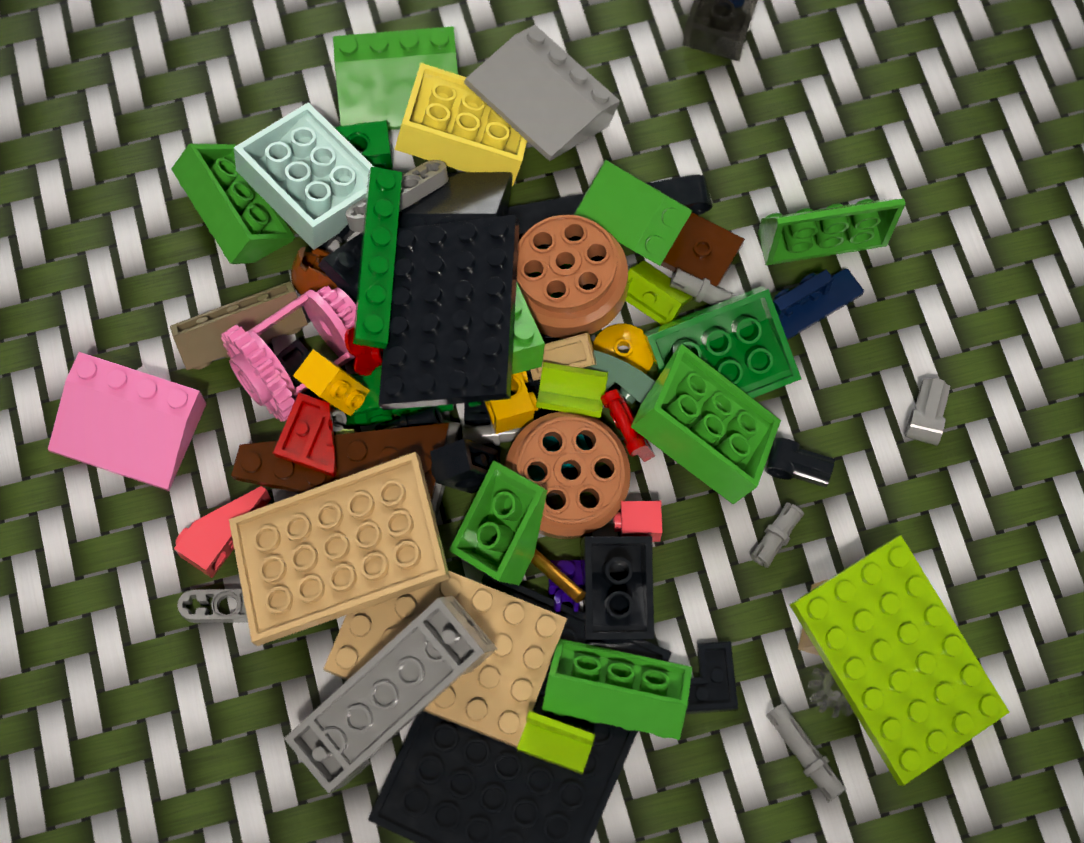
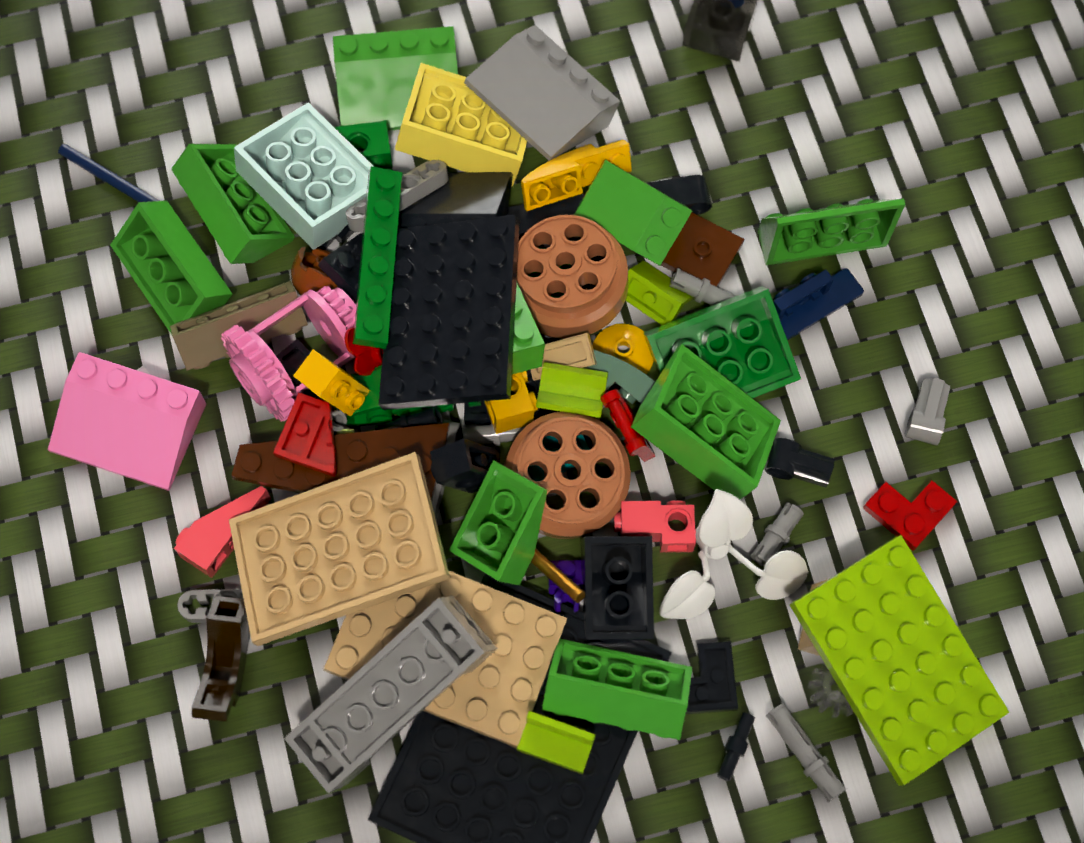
none -> dark blue bar [58,143,159,202]
none -> bright green slope [110,201,232,335]
none -> dark brown arch [191,596,249,722]
none -> yellow slope [521,139,632,211]
none -> white plant [659,489,809,619]
none -> coral brick [660,500,696,553]
none -> black bar [717,712,755,782]
none -> red plate [863,480,958,551]

